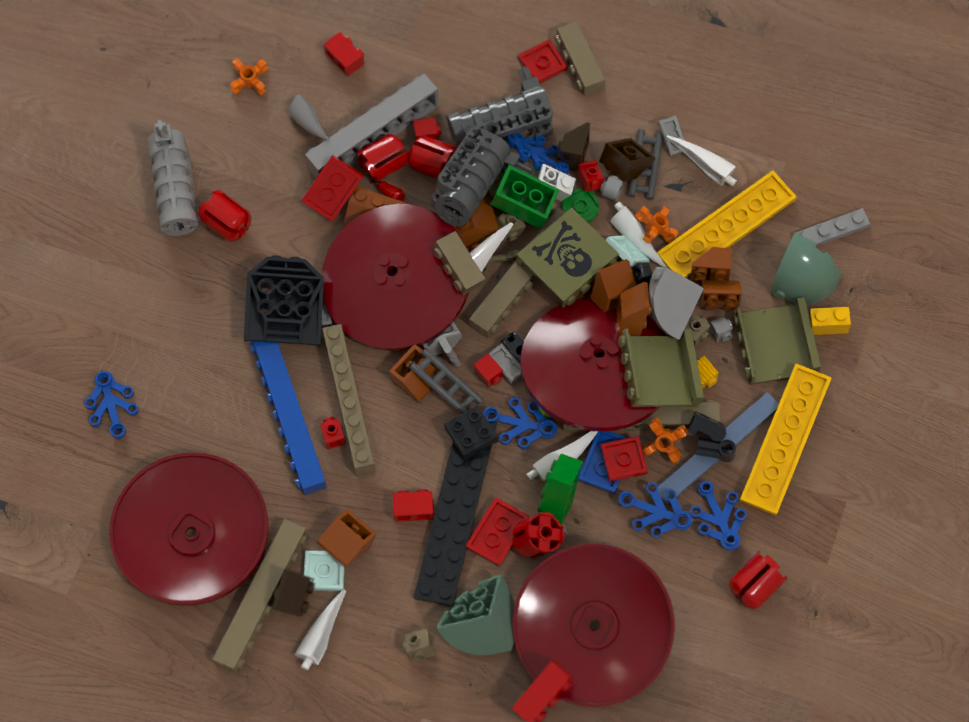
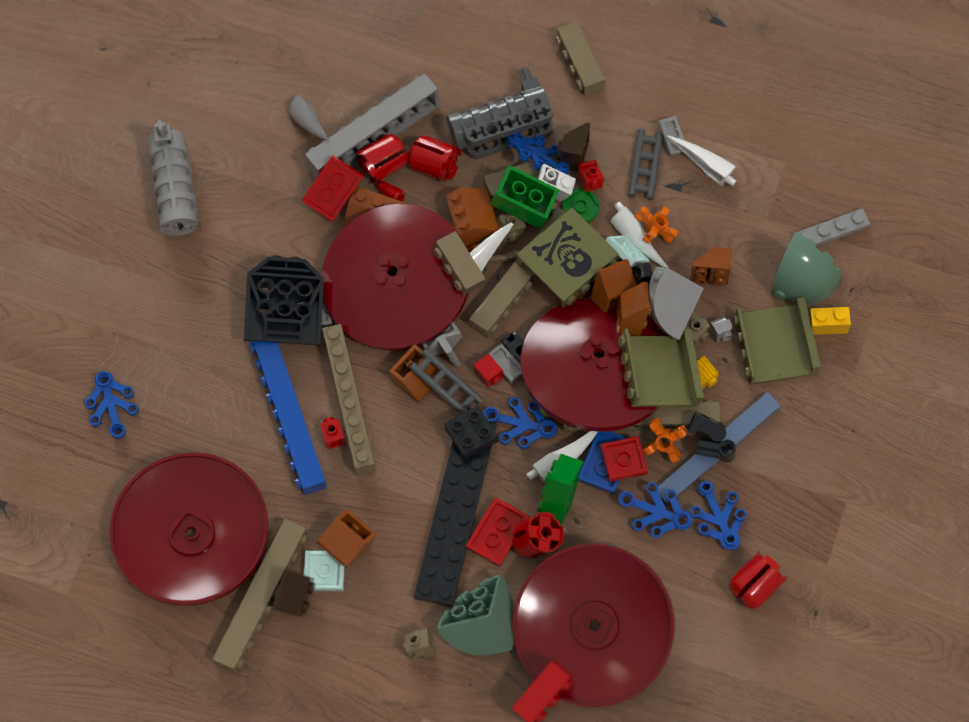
red cylinder [197,190,252,242] -> none
orange pin [229,58,269,96] -> none
white piece [295,589,346,670] -> none
red brick [323,32,364,77] -> none
red brick [393,489,434,522] -> none
red brick [413,117,441,140] -> none
dark grey piece [431,127,533,226] -> none
red tile [518,40,568,84] -> none
dark brown slope [599,138,655,182] -> none
light grey plate [600,176,624,202] -> none
yellow plate [657,170,797,278] -> none
dark orange slope [700,280,742,311] -> none
yellow plate [740,364,832,516] -> none

